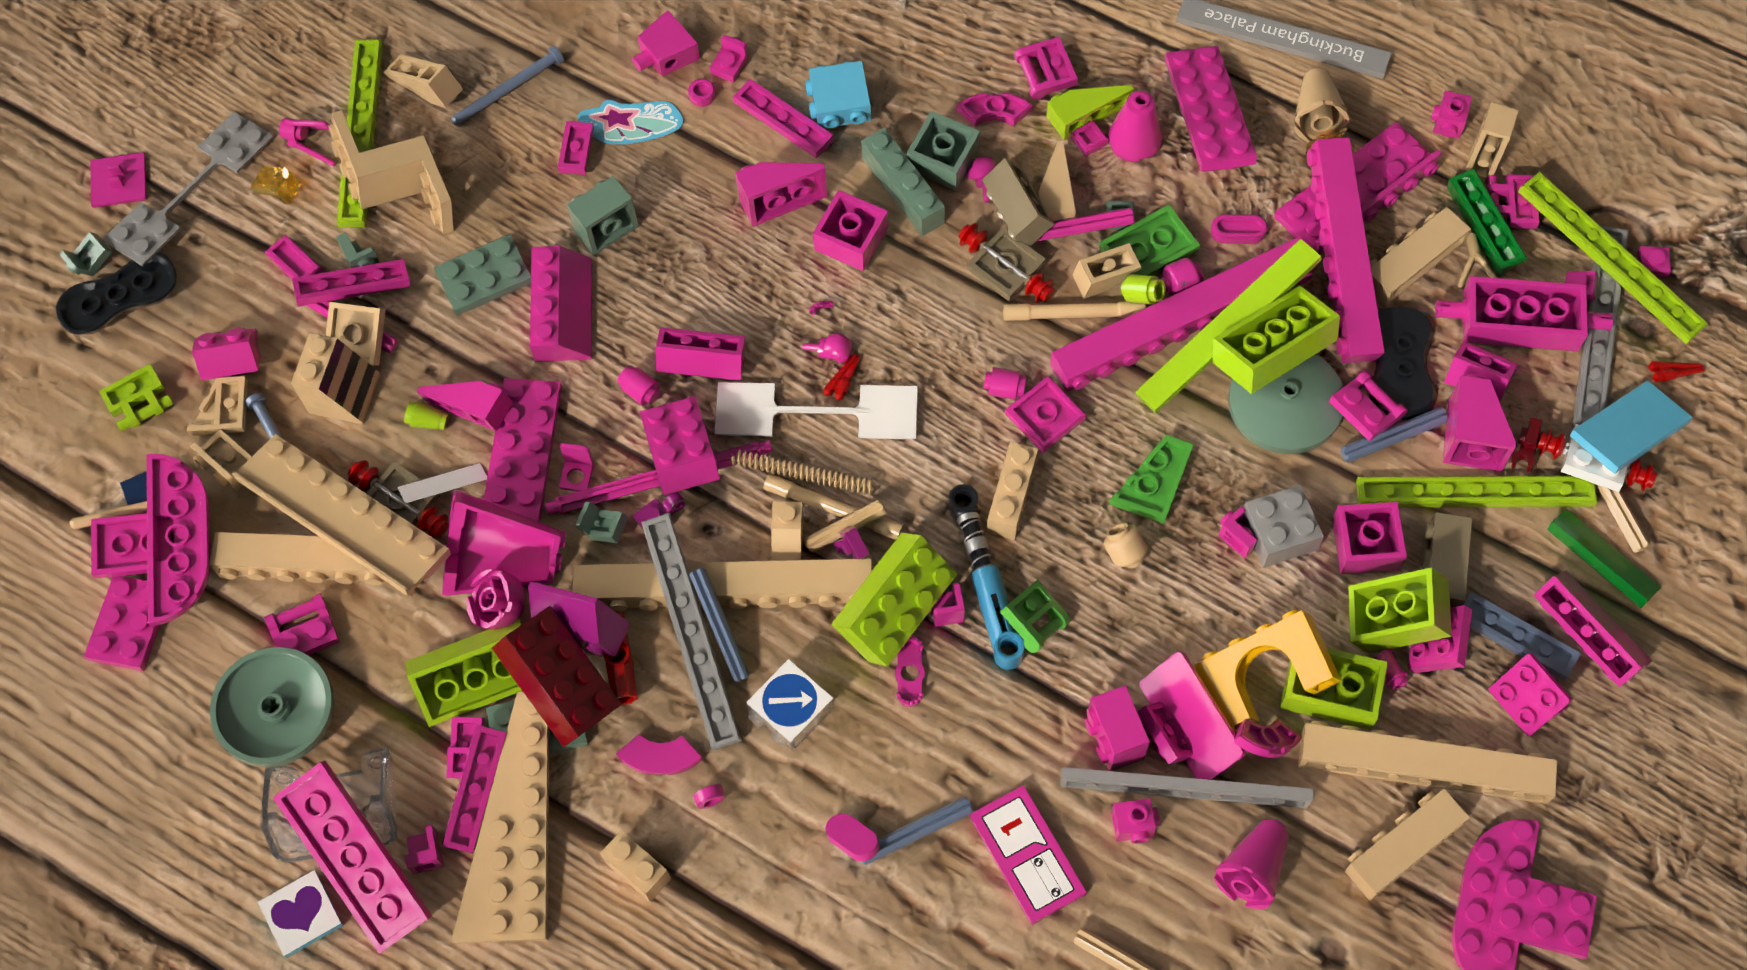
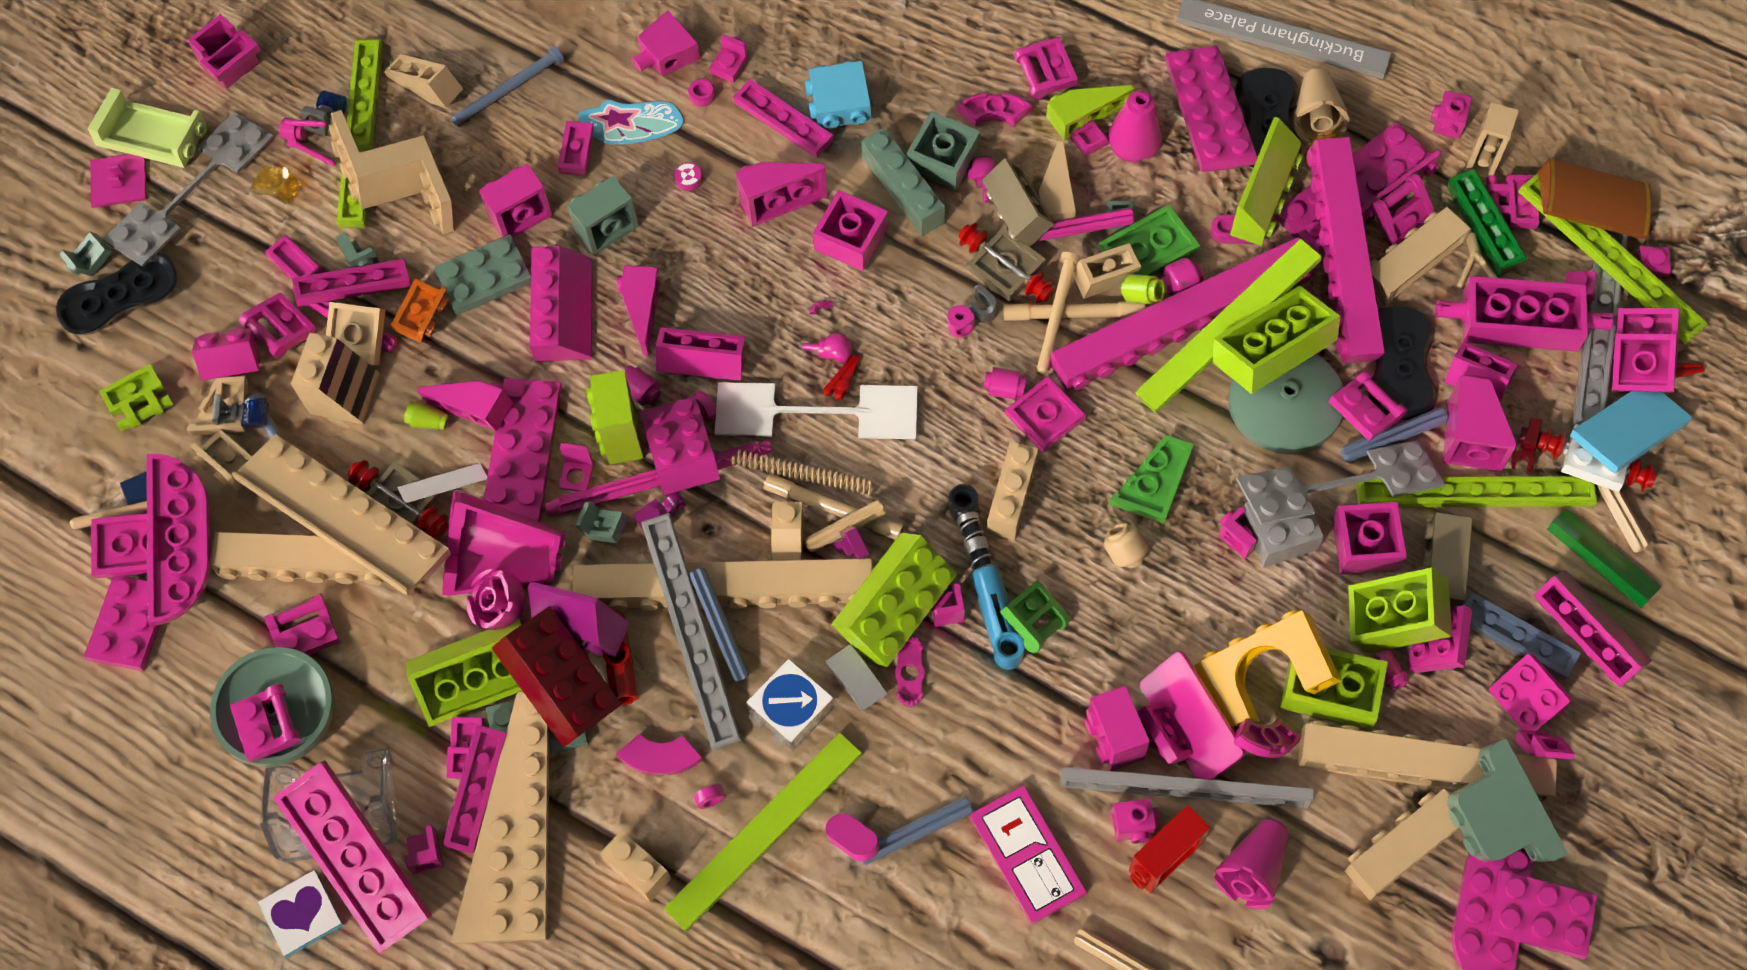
none -> yellowish green panel [88,88,207,168]
none -> dark pink plate [187,14,261,89]
none -> leg [211,394,269,428]
none -> dark pink plate [230,684,301,763]
none -> dark pink plate [239,292,316,358]
none -> leg [302,90,347,136]
none -> orange bracket [390,278,449,343]
none -> dark pink brick [479,163,553,238]
none -> lime brick [586,370,644,465]
none -> dark pink slope [617,265,661,355]
none -> lime tile [663,732,862,933]
none -> dark pink tile [674,163,702,191]
none -> dark pink tile [691,391,716,420]
none -> light grey slope [825,644,887,711]
none -> leg [947,284,996,337]
none -> tan bar [1037,252,1081,374]
none -> red window [1128,805,1210,894]
none -> lime slope [1230,117,1303,246]
none -> black plate [1235,68,1302,168]
none -> light grey hinge [1236,440,1445,525]
none -> dark pink plate [1370,173,1435,246]
none -> sand green brick [1447,738,1568,862]
none -> dark pink slope [1515,730,1575,759]
none -> dark orange slope [1538,158,1652,240]
none -> dark pink slope [1612,308,1681,392]

